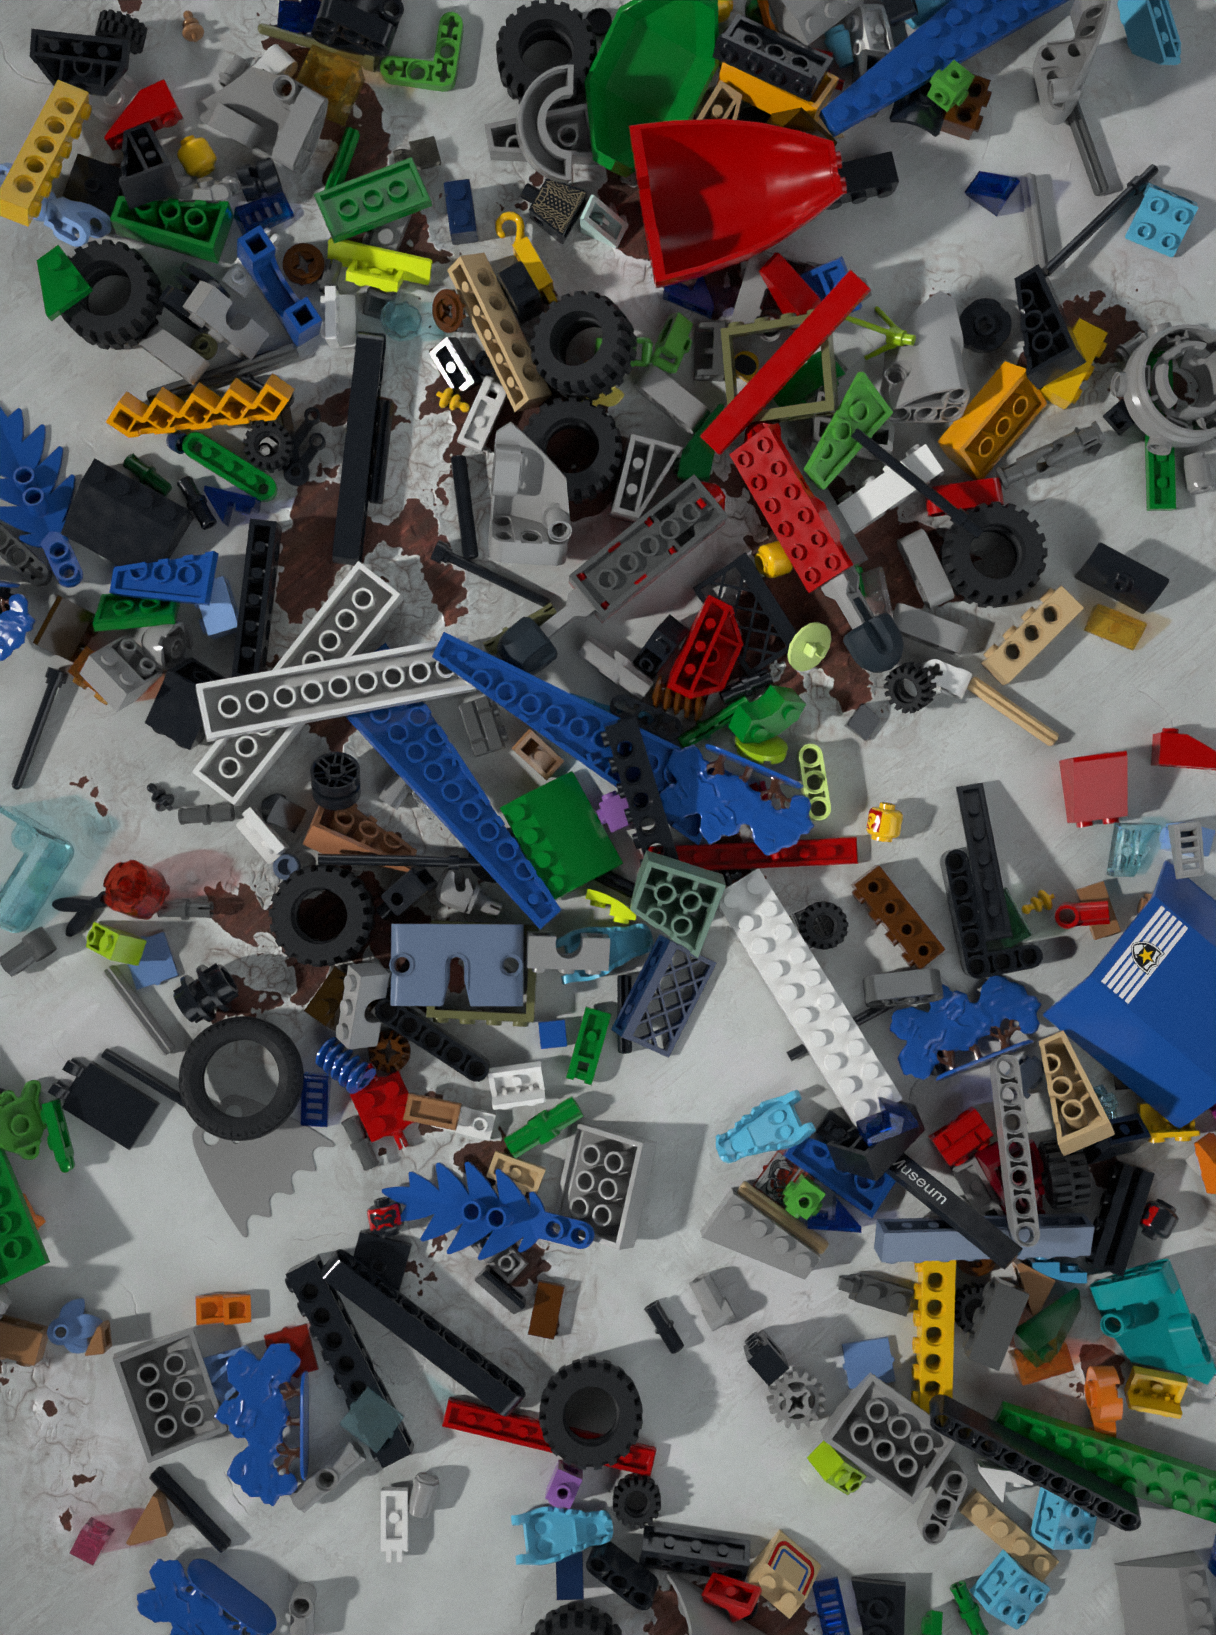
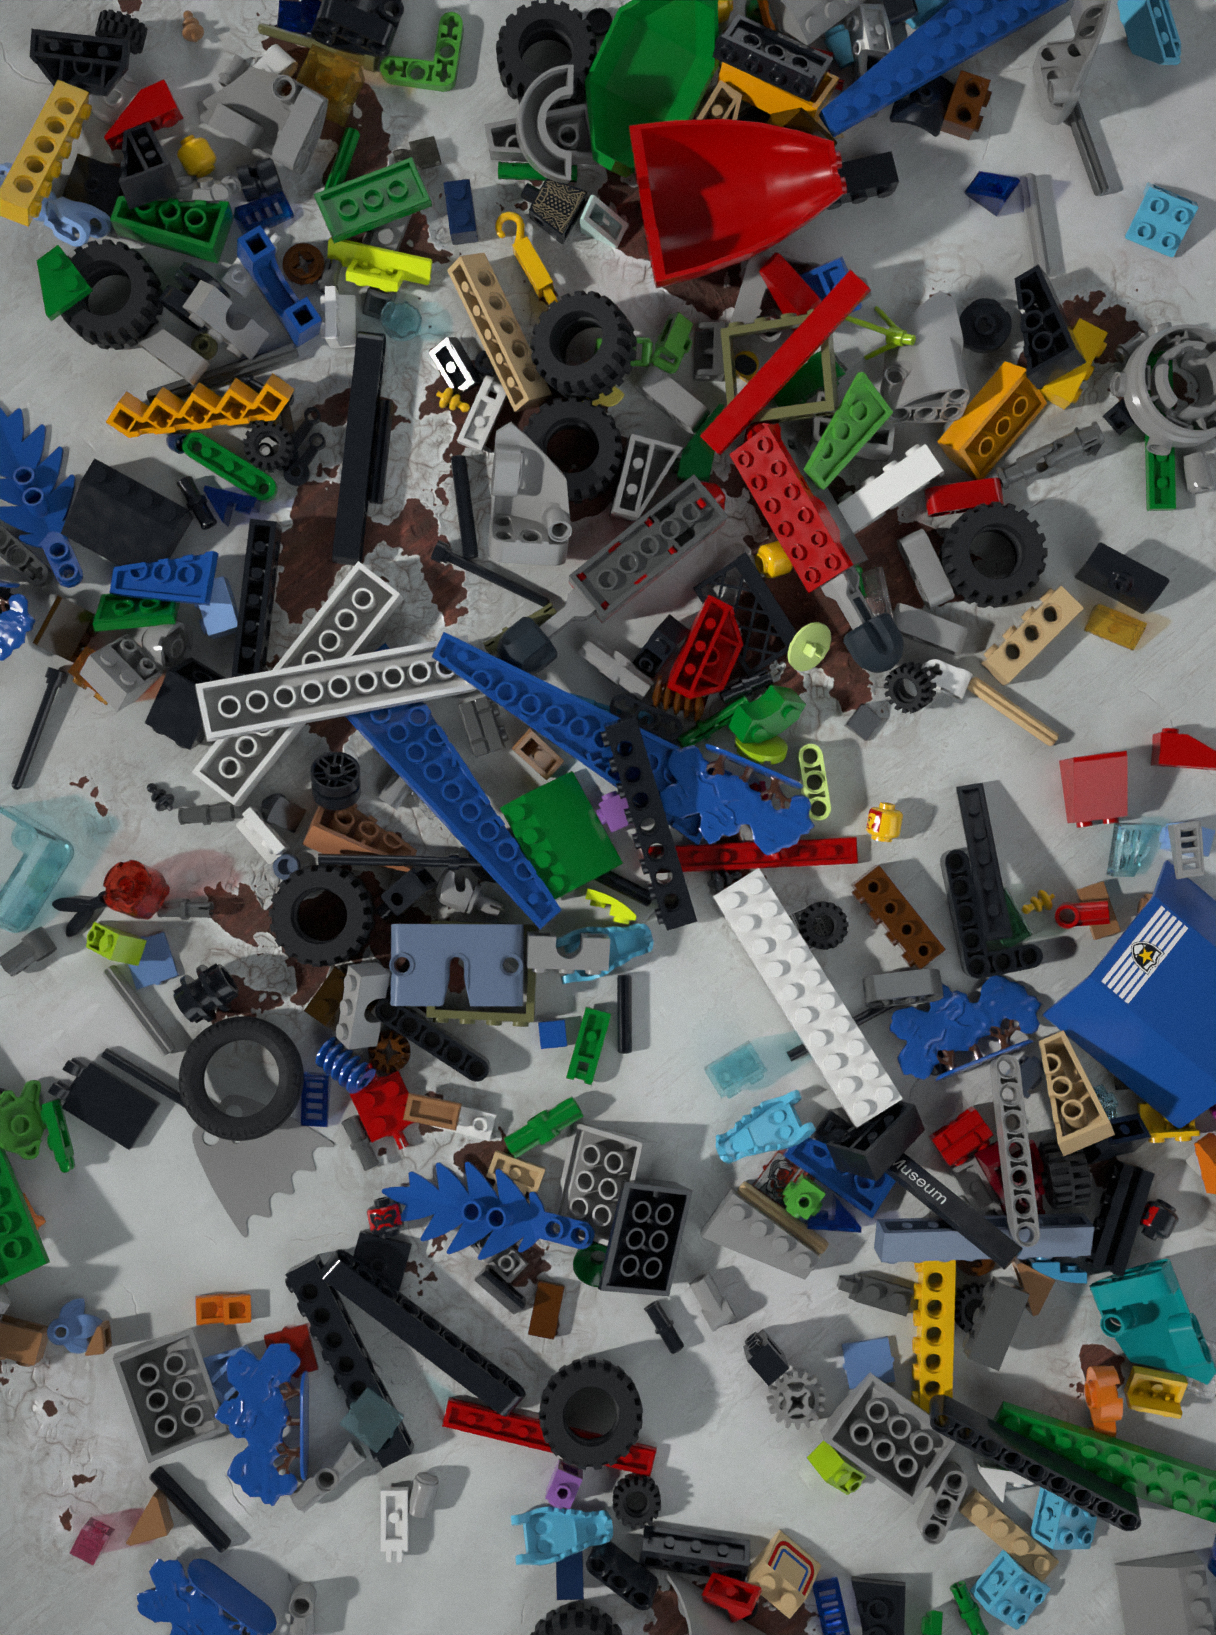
dark green axle [123,453,172,496] -> none
reddish brown gear [432,289,467,333] -> none
white bracket [488,1061,546,1110] -> none
black torso [497,261,544,324] -> none
dark blue fence [611,934,717,1058] -> none
sand green wedge [630,850,726,958] -> none
clear blue slope [663,276,714,319] -> none
black bar [851,428,984,538] -> none
clear blue slope [856,1097,918,1146] -> none
bright green brick [927,60,975,112] -> none
clear orange brick [1008,1342,1075,1386] -> none
dark green slope [1013,1287,1081,1368] -> none
black bar [1042,164,1159,276] -> none
none -> green pin [498,161,578,183]
none -> dark green piece [573,1241,607,1287]
none -> black slope [598,1179,693,1297]
none -> clear light blue brick [704,1040,767,1099]

